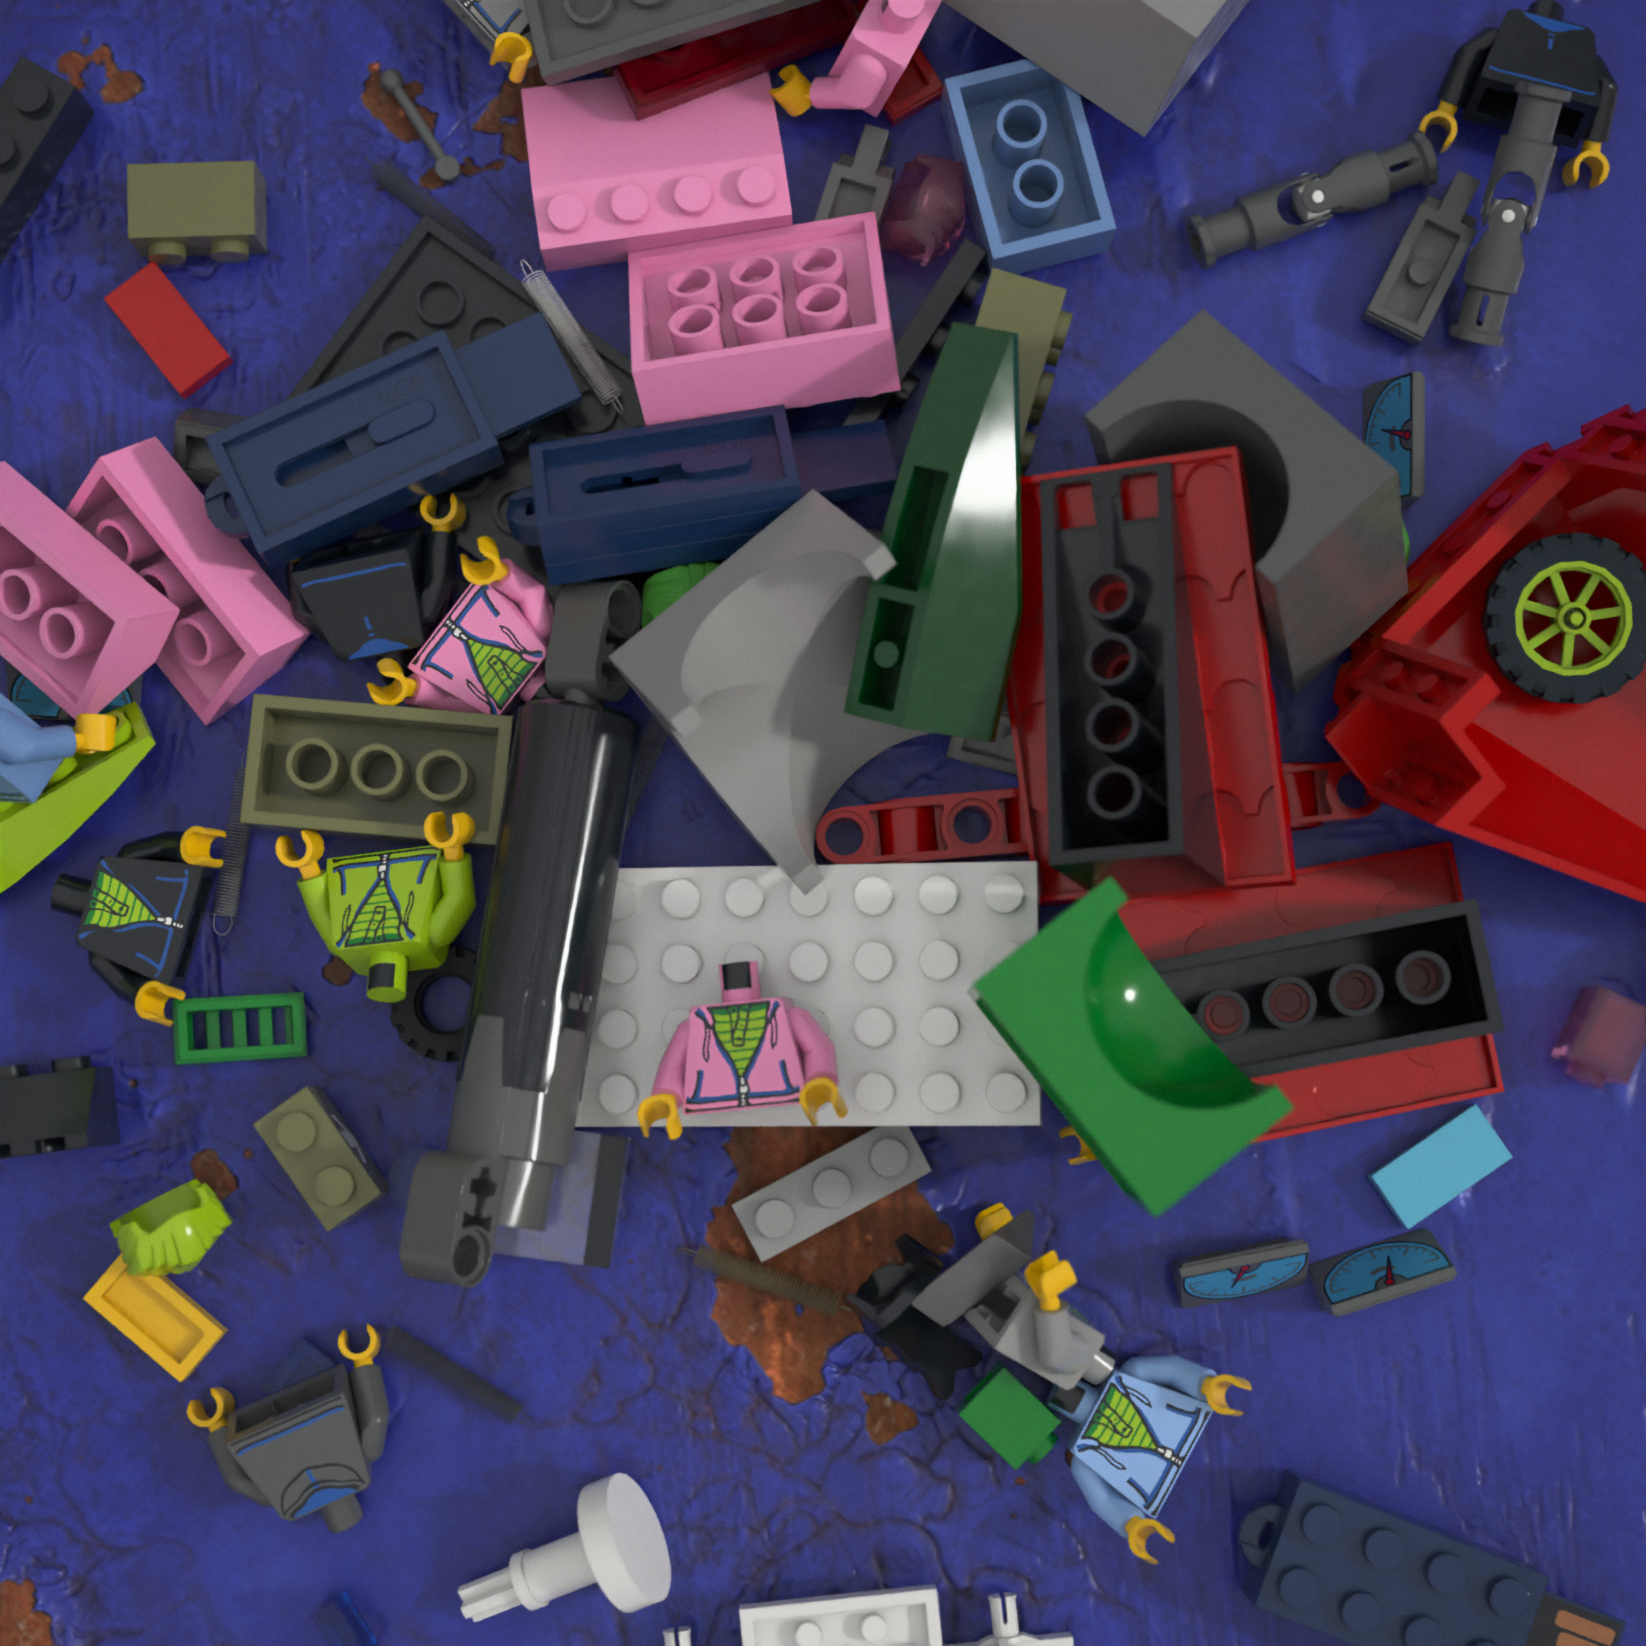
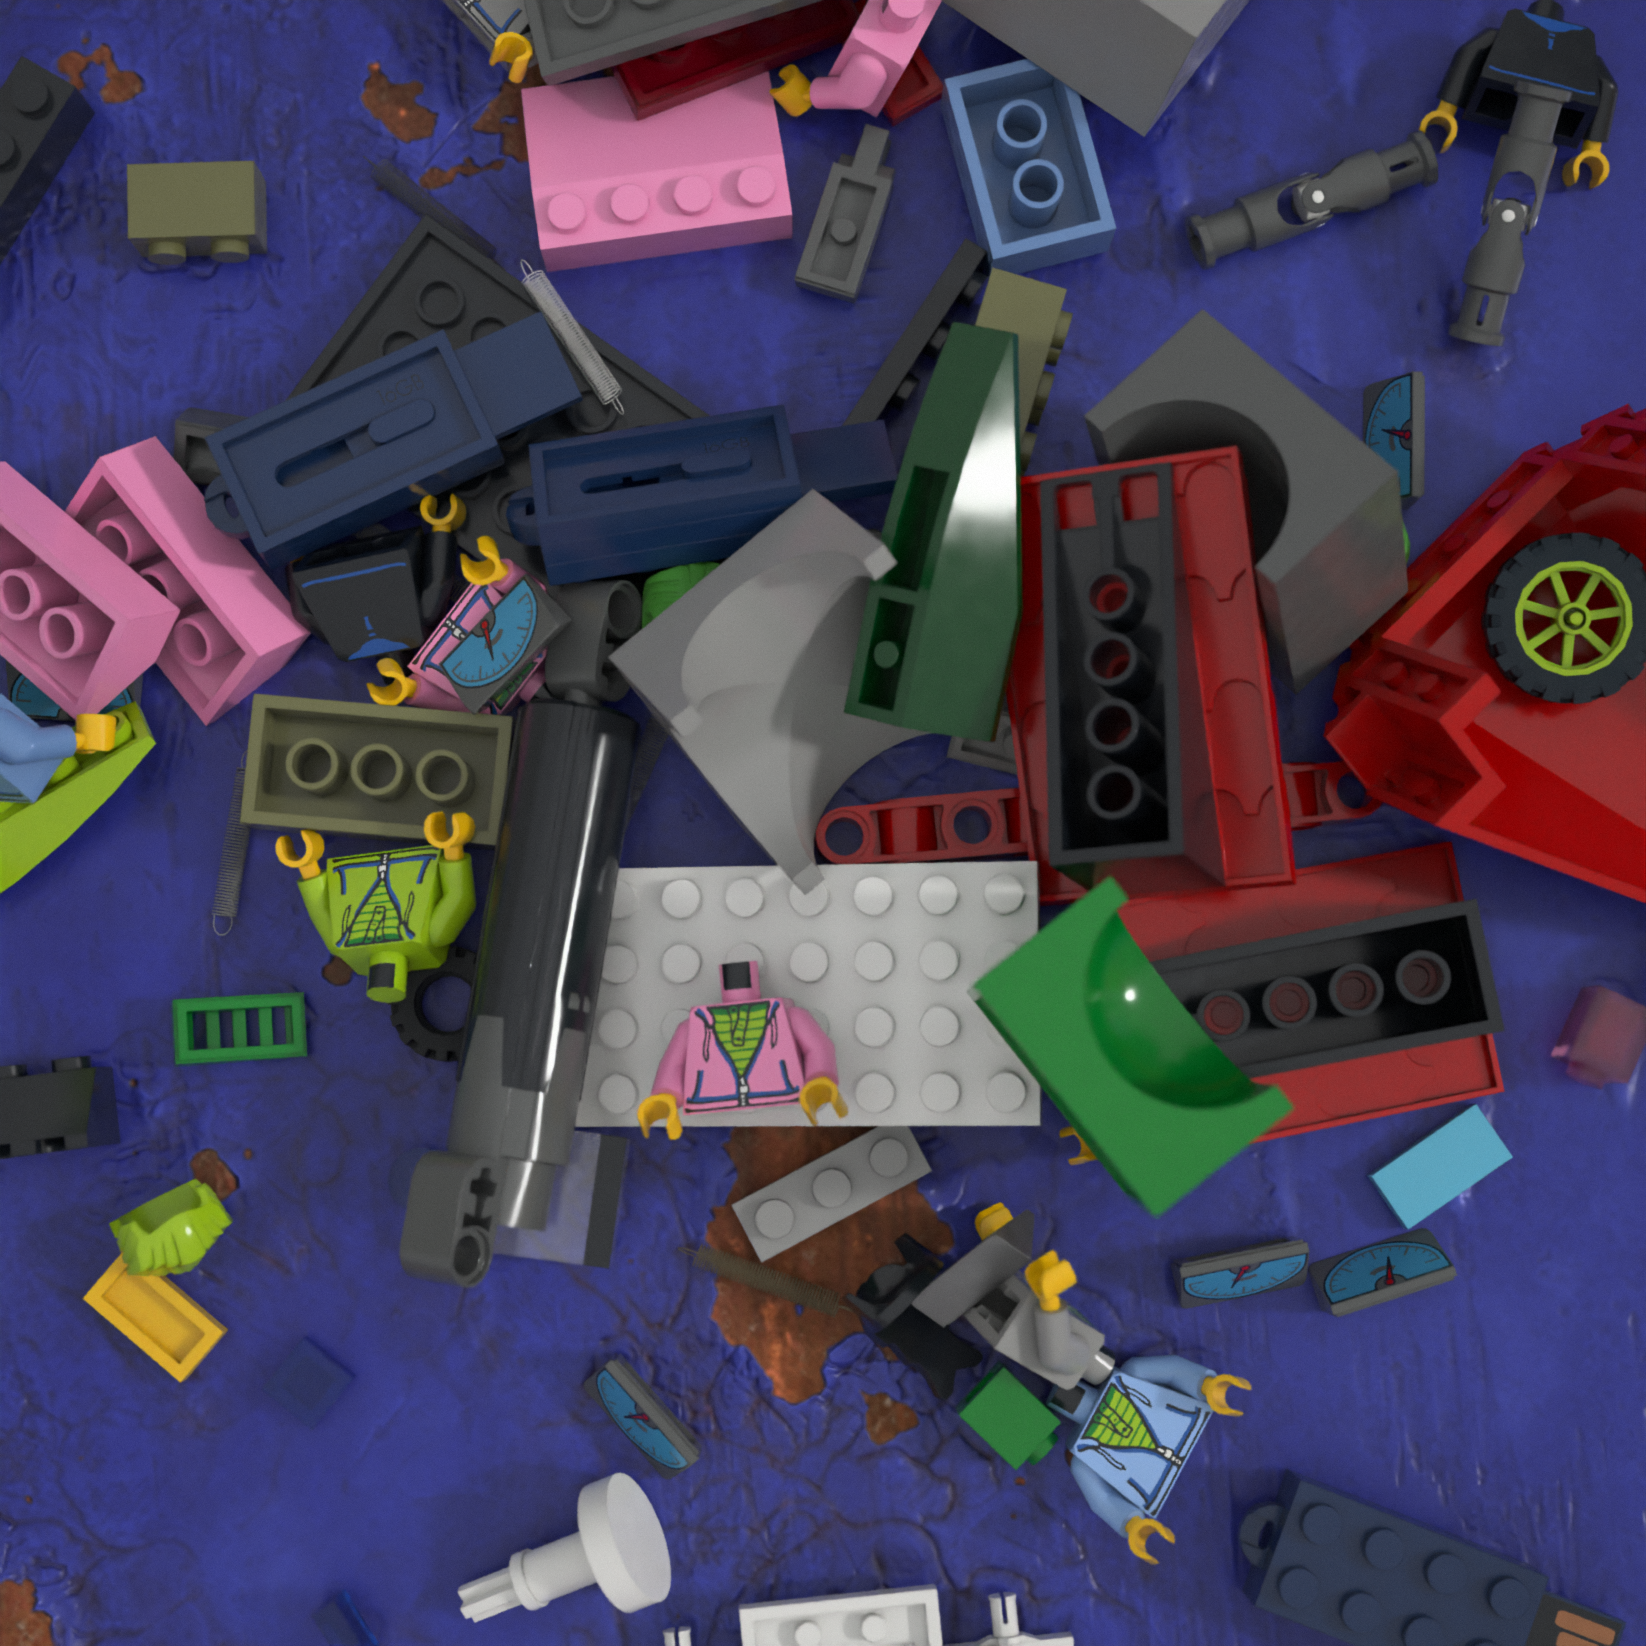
torso [50,826,226,1027] -> none
red tile [103,262,234,400] -> none
dark grey torso [187,1323,390,1533] -> none
olive brick [253,1086,393,1232] -> none
dark grey piece [372,1325,535,1427] -> none
dark grey hinge [380,68,461,183] -> none
bright pink slope [628,211,901,426] -> none
clear pink hair [879,153,966,268] -> none
dark grey hinge [1361,170,1481,346] -> none
none -> slope [439,573,573,715]
none -> slope [583,1353,702,1480]

